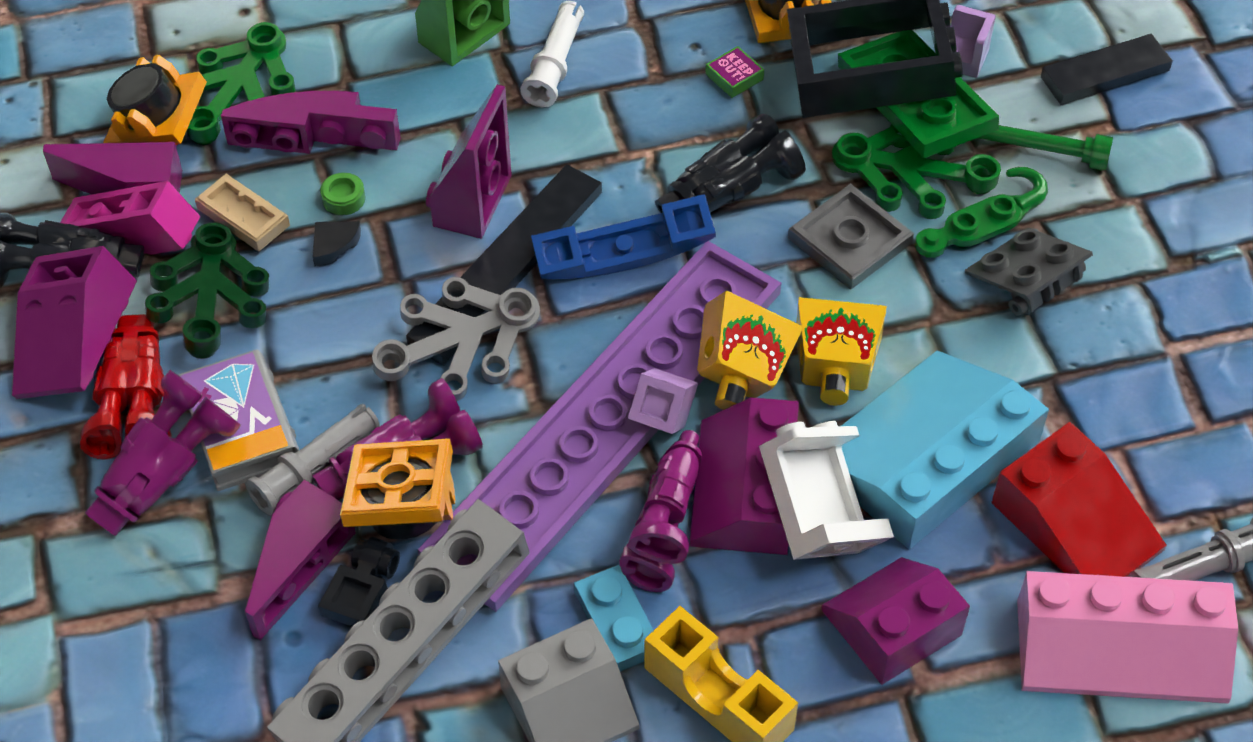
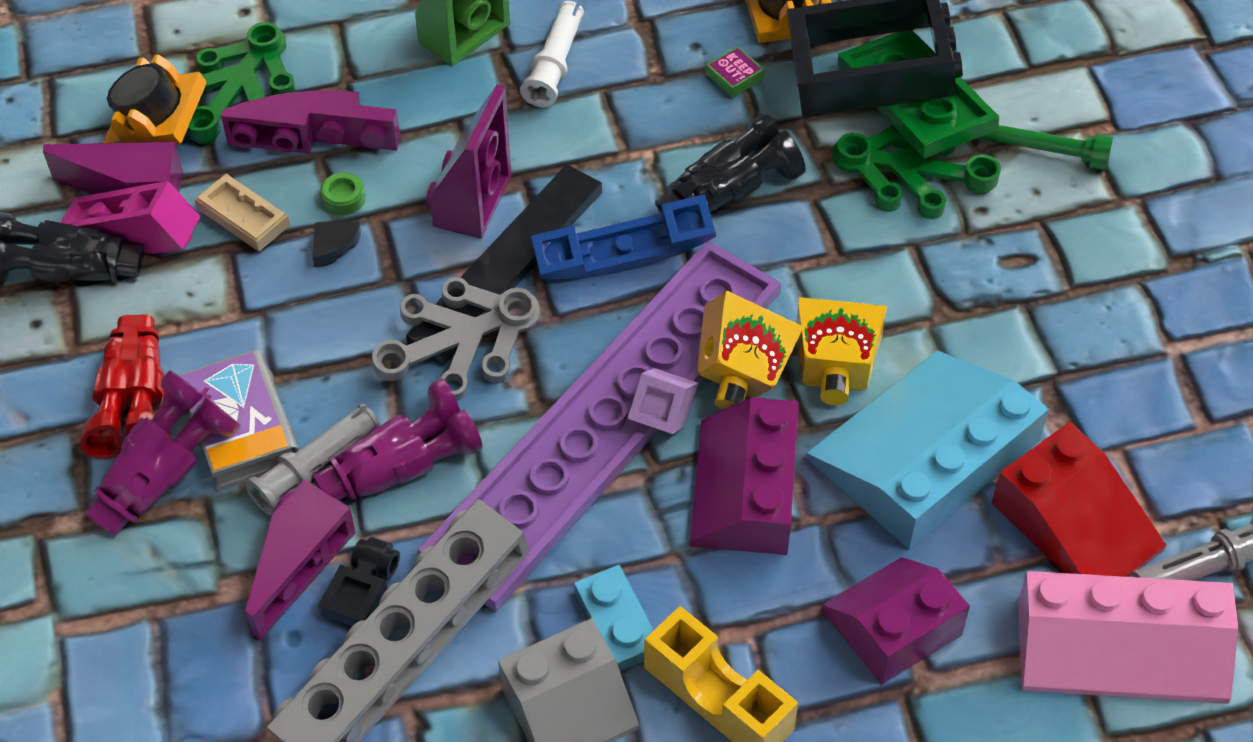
magenta slope [12,246,137,399] -> none
dark green plant [145,223,269,359] -> none
light orange piece [340,439,456,540] -> none
magenta piece [619,430,702,592] -> none
white panel [759,421,894,560] -> none
flat silver tile [788,183,914,290] -> none
green piece [915,167,1048,258] -> none
lavender panel [950,5,996,78] -> none
dark grey hinge [965,228,1093,316] -> none
black tile [1041,33,1173,105] -> none

